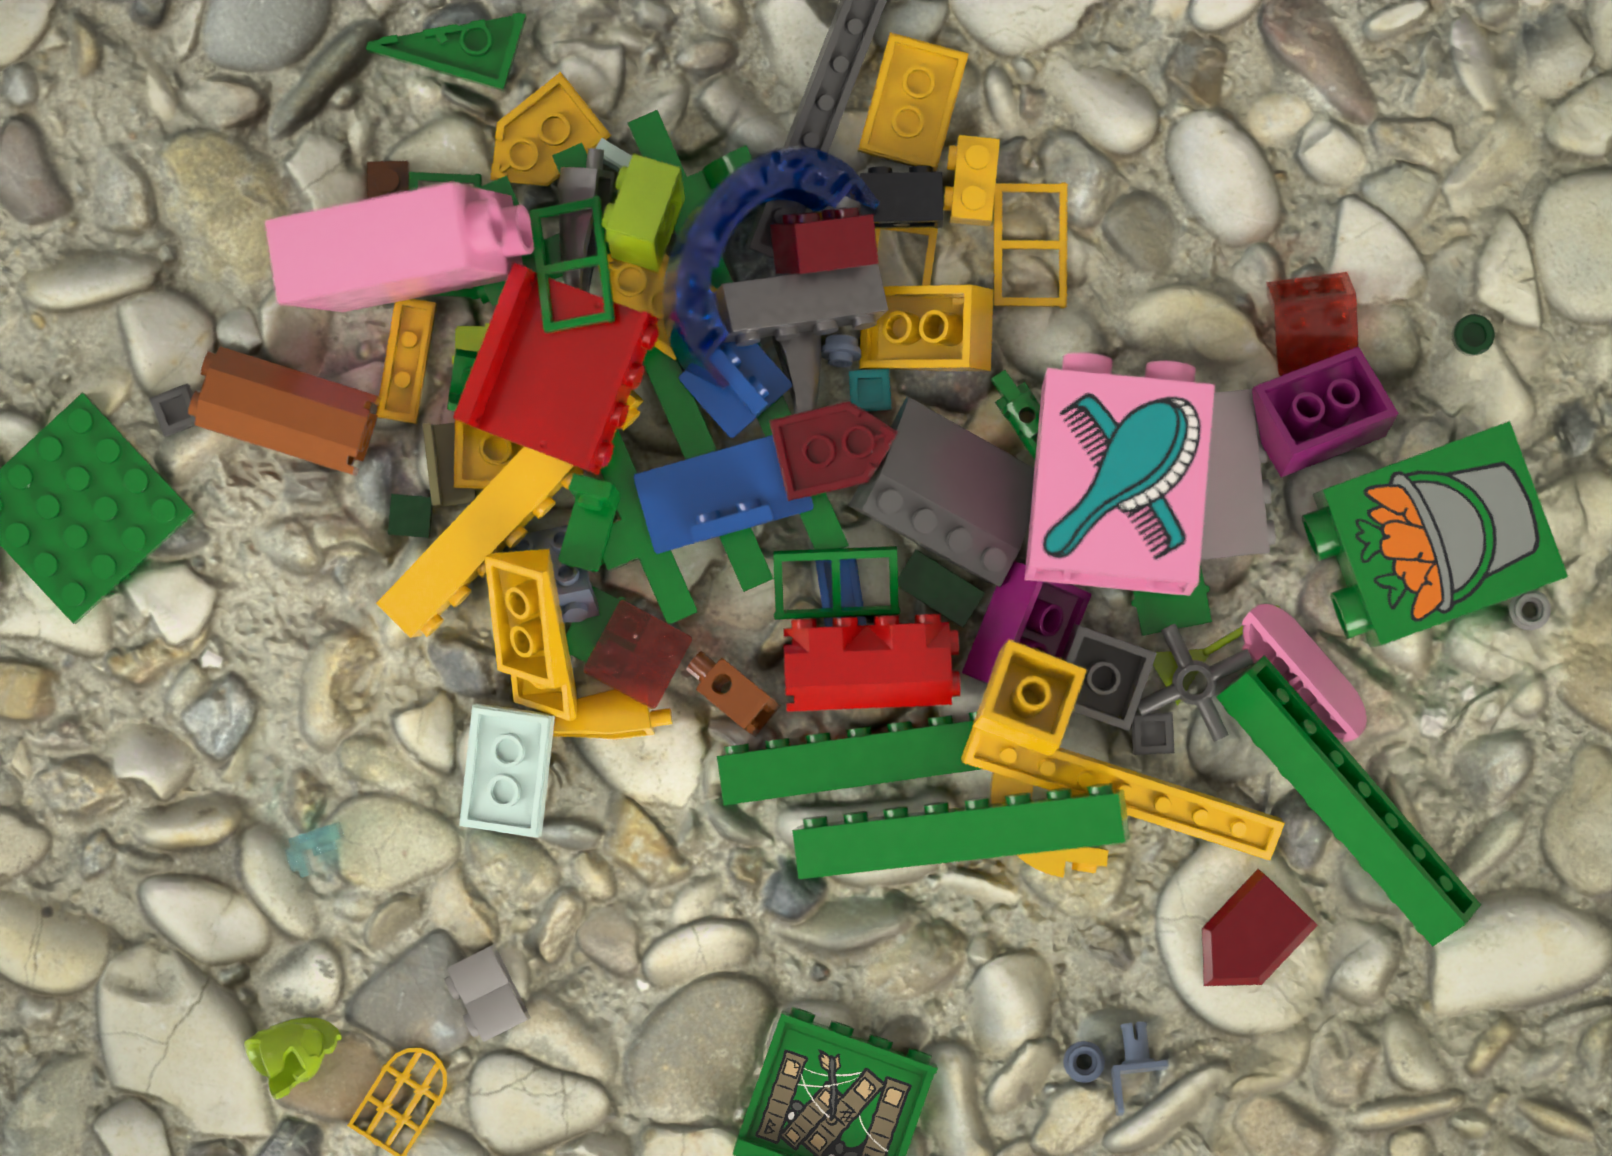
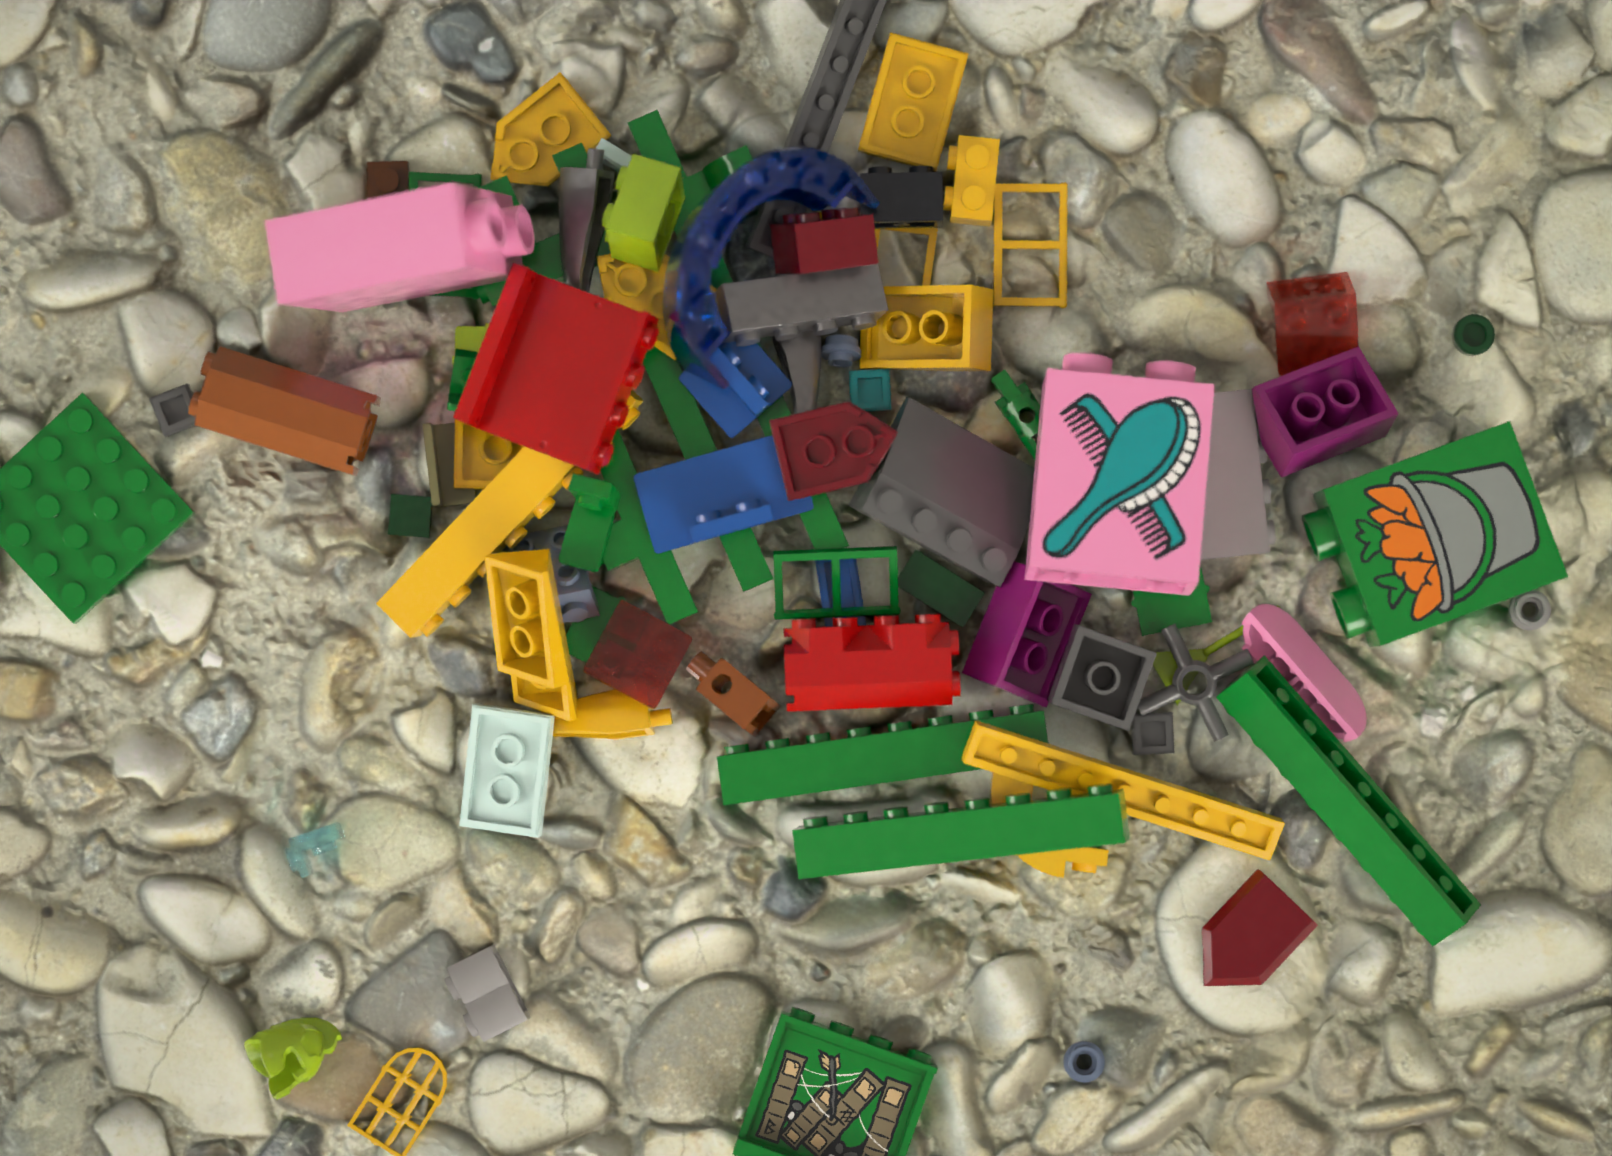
green wing [366,13,527,92] -> none
yellow tile [376,299,437,424] -> none
green window [529,196,615,333] -> none
yellow brick [972,639,1086,756] -> none
sand blue bracket [1111,1022,1169,1116] -> none

